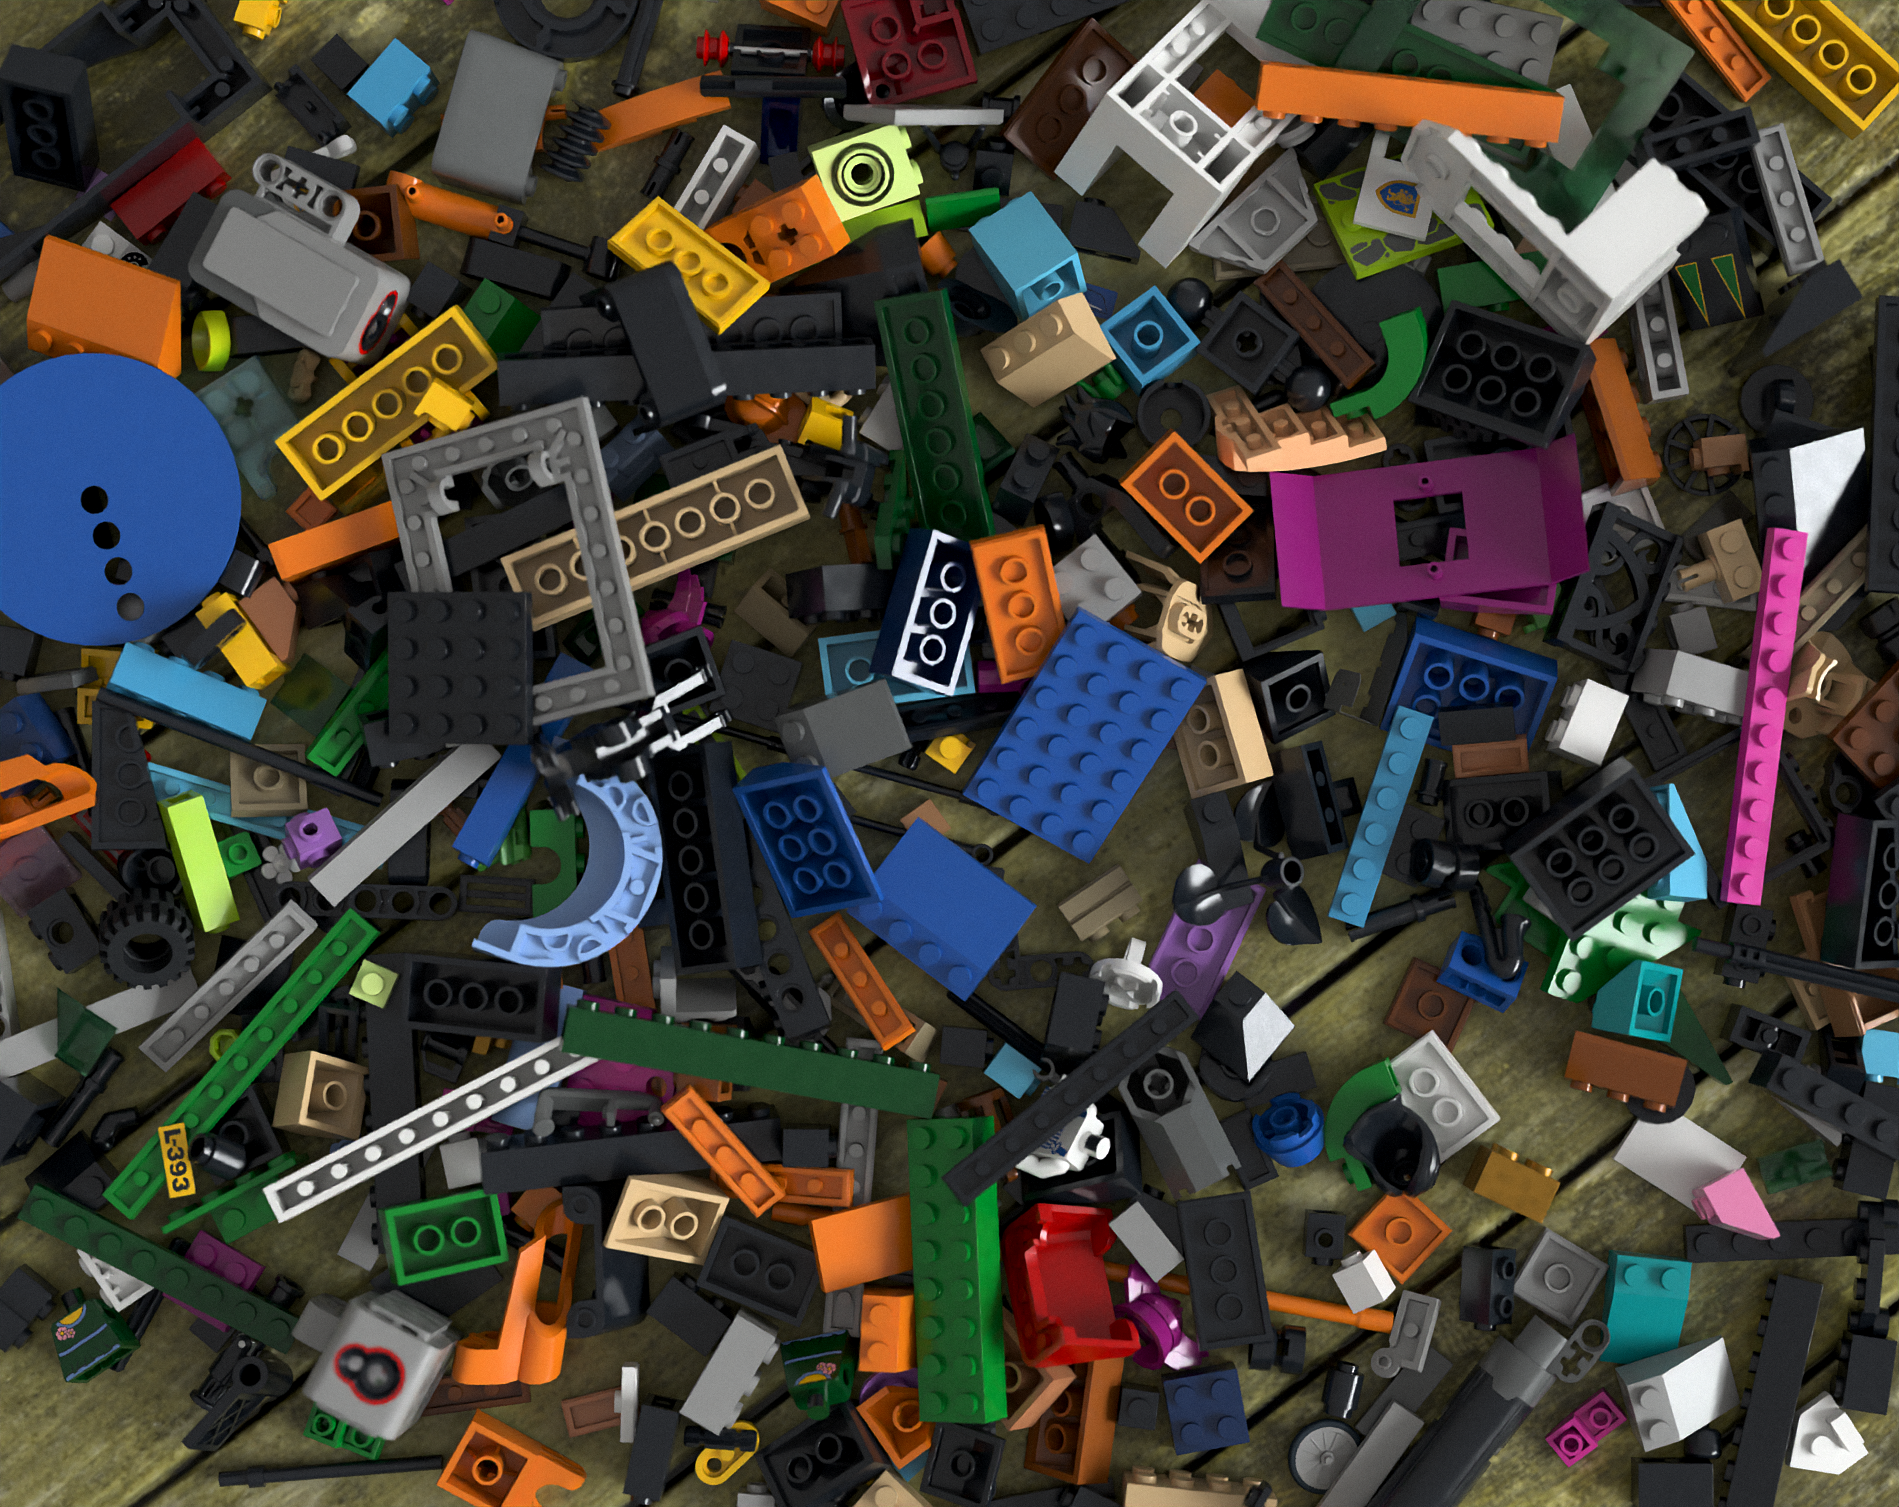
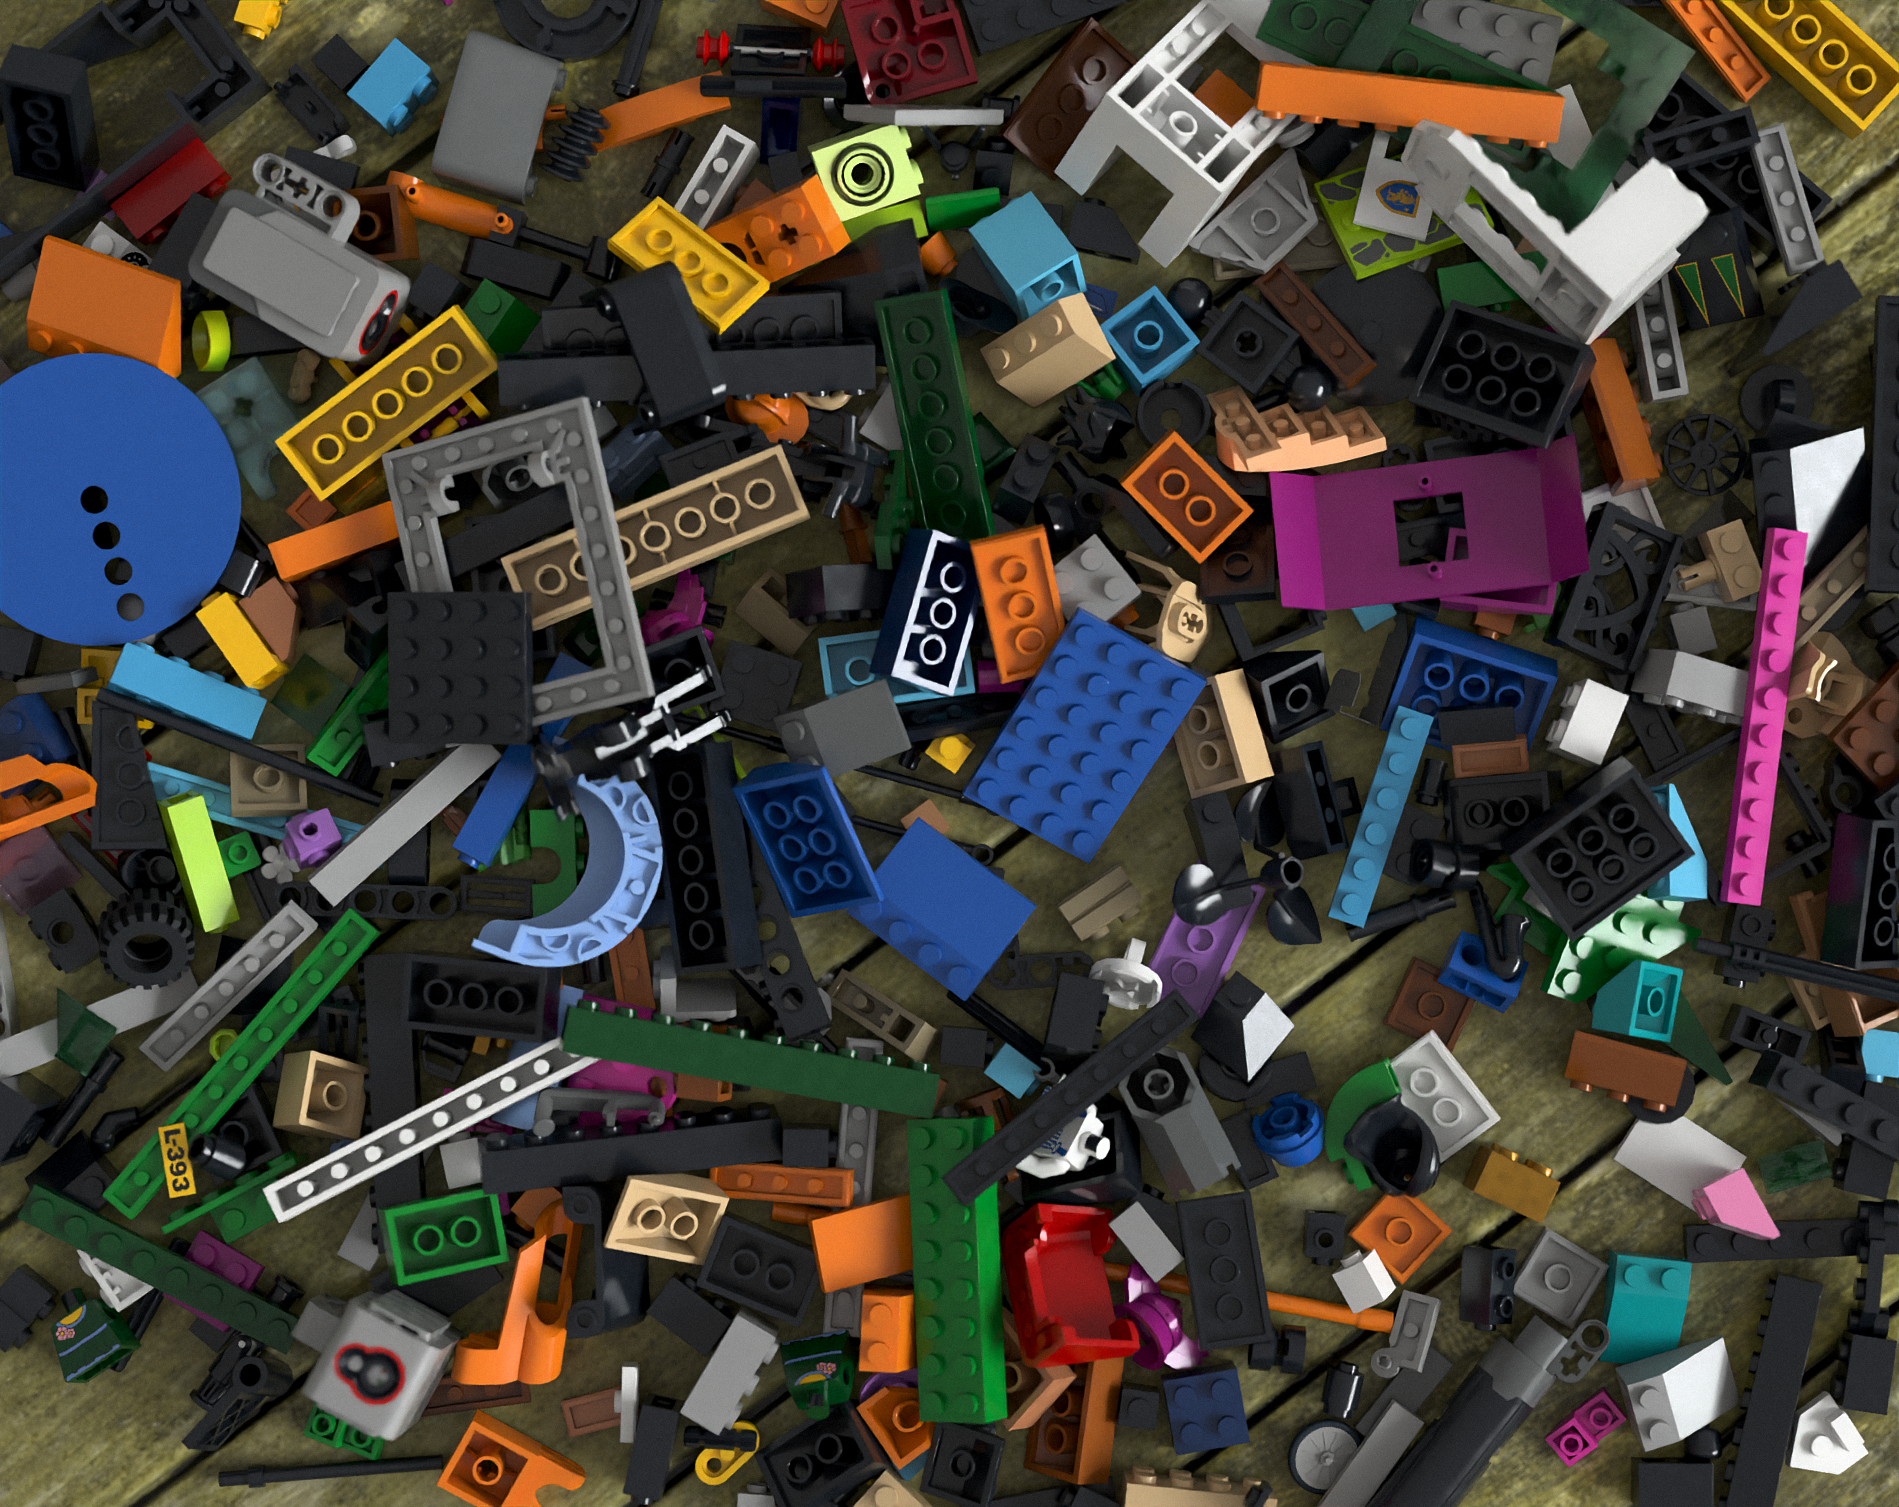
black beam [181,608,247,670] -> none
yellowish green plate [349,959,400,1009] -> none
yellow brick [413,377,476,432] -> none
orange tile [660,1084,786,1218] -> none
yellow brick [797,397,854,450] -> none
orange tile [808,911,916,1051] -> none
green arch [1330,306,1429,420] -> none
medium nougat brick [1689,433,1749,477] -> none

